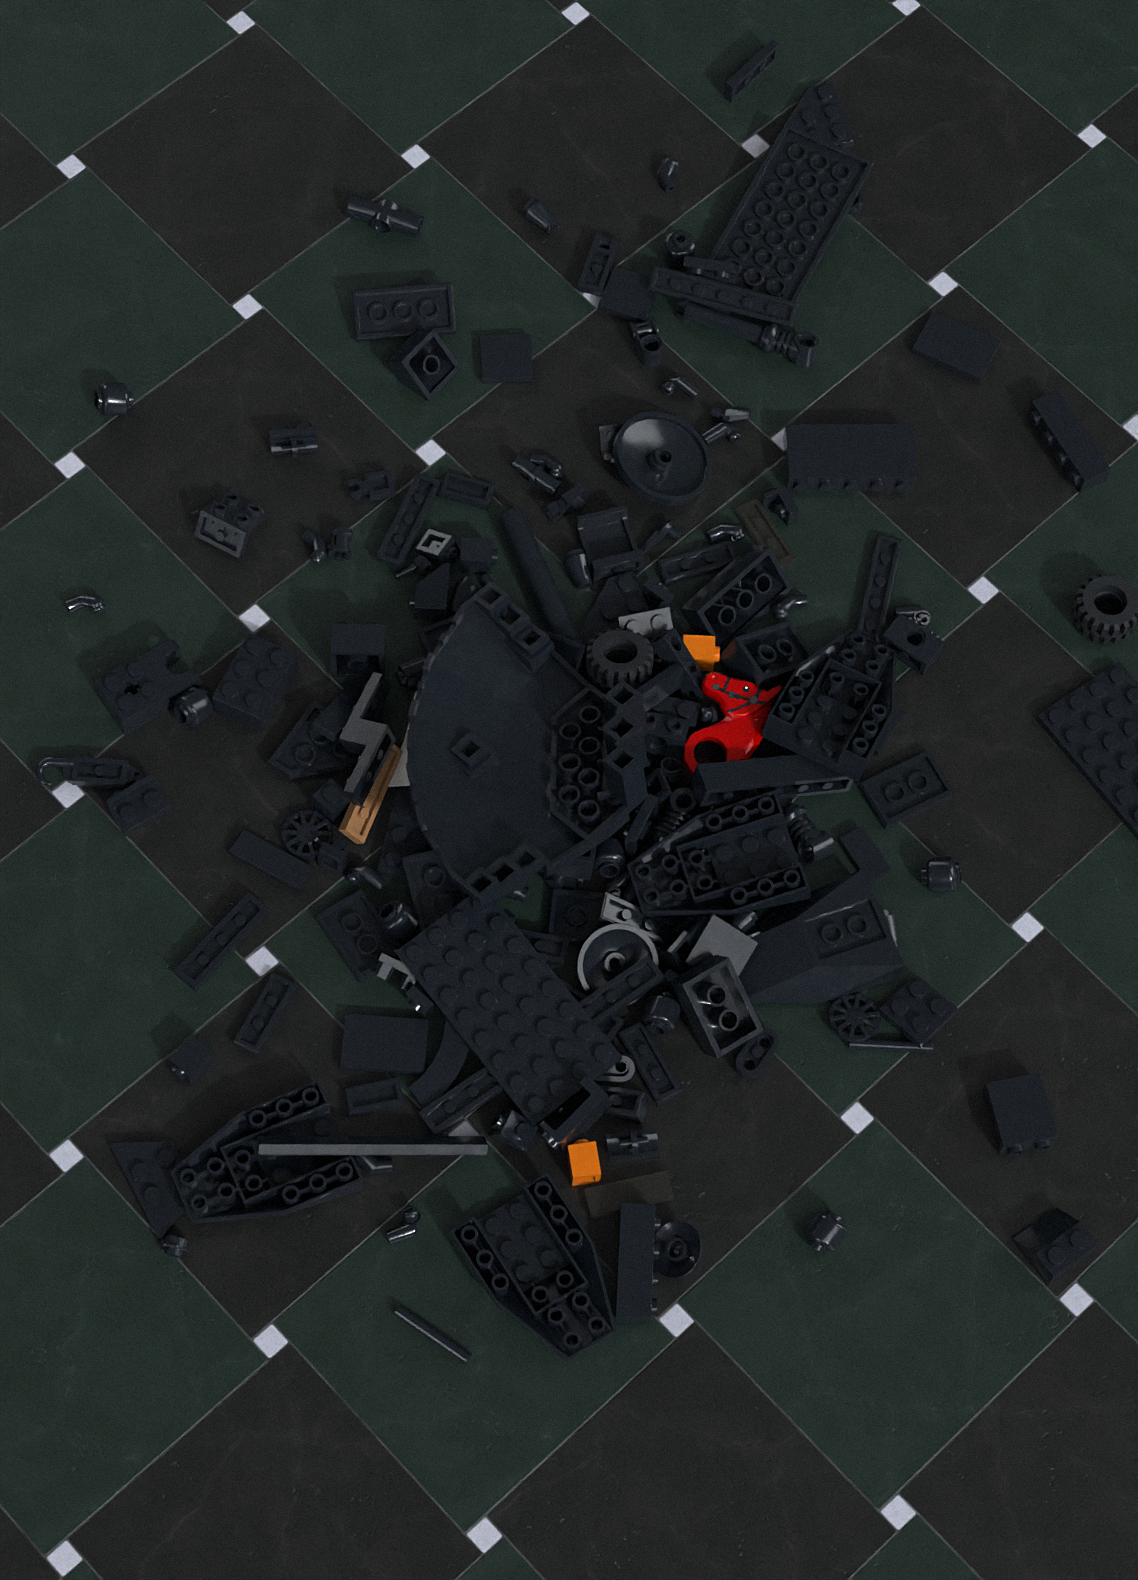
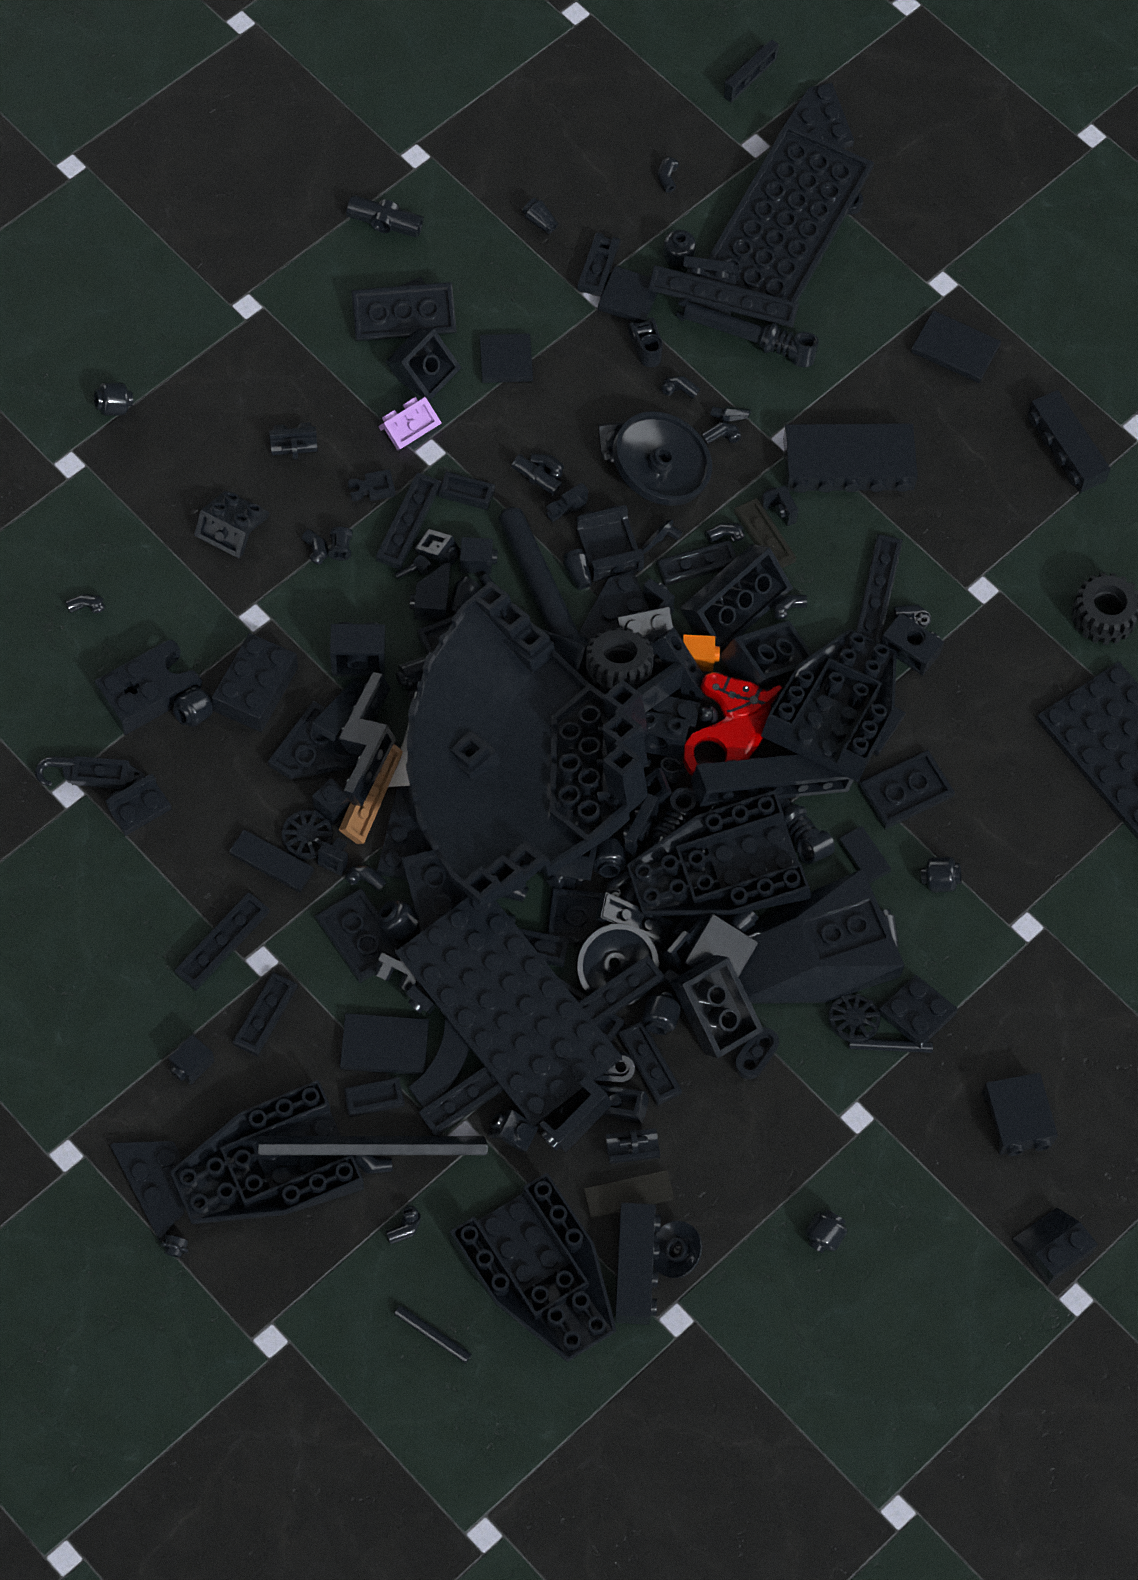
orange brick [567,1139,601,1186] -> none
none -> lavender bracket [378,397,441,450]

